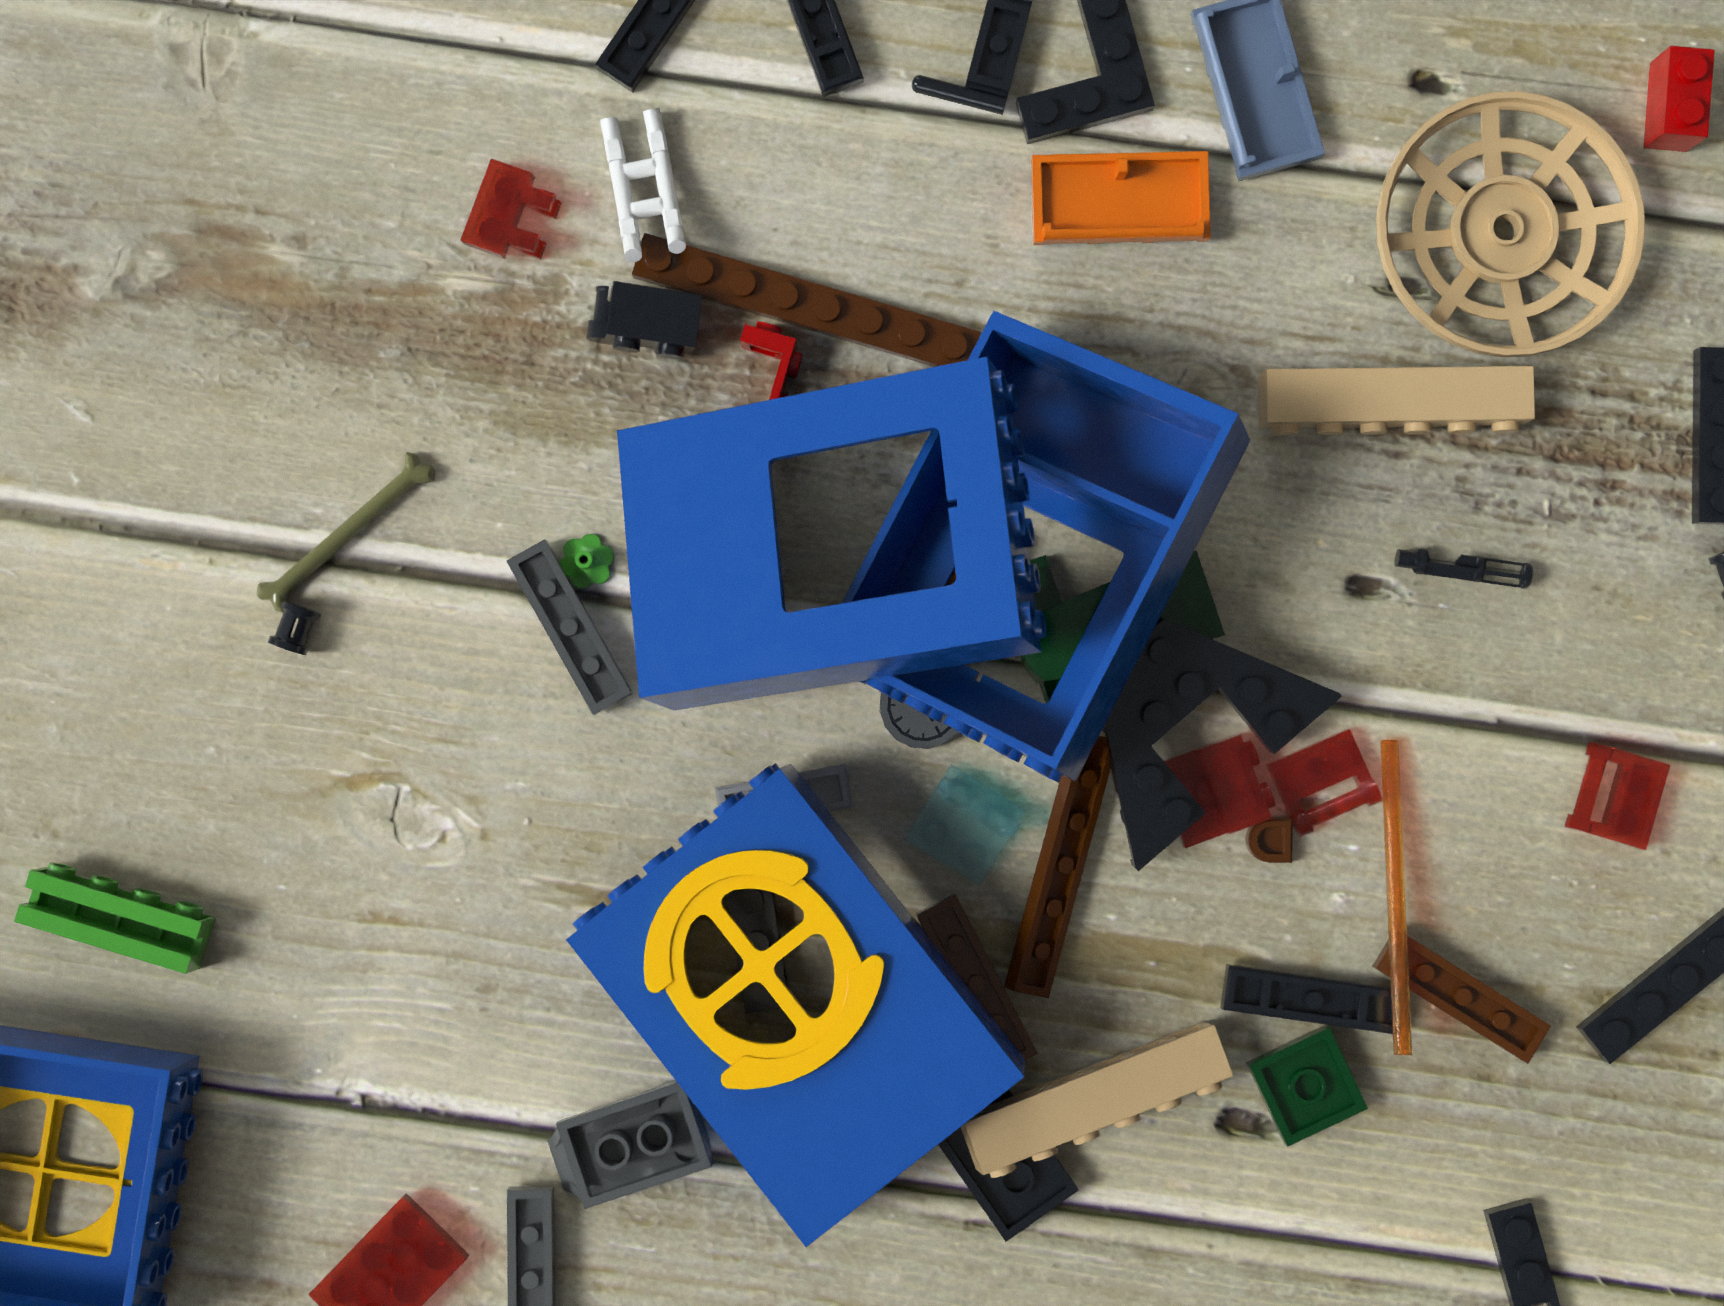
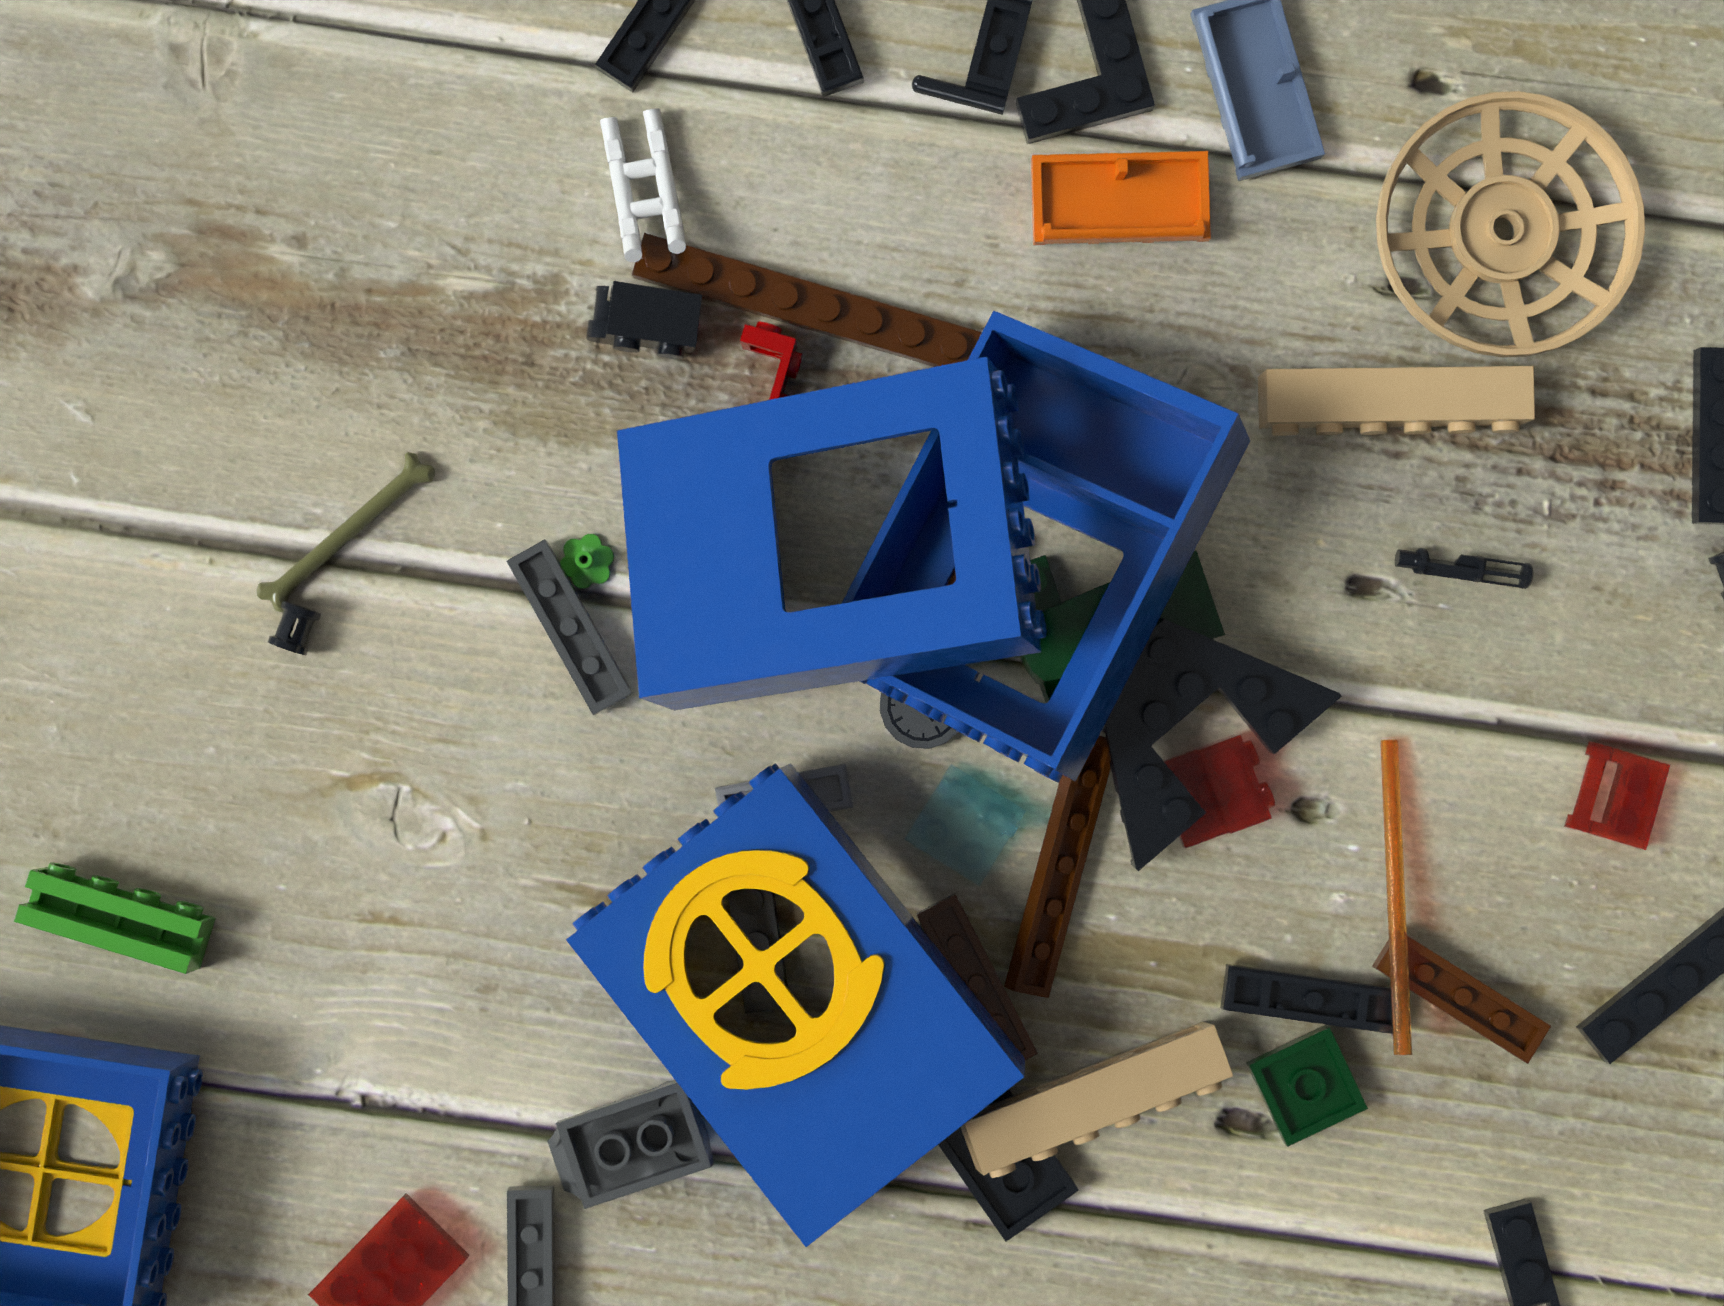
clear red plate [460,159,562,260] -> none
reddish brown tile [1245,818,1293,863] -> none
clear red plate [1266,729,1382,837] -> none
red brick [1643,46,1715,152] -> none

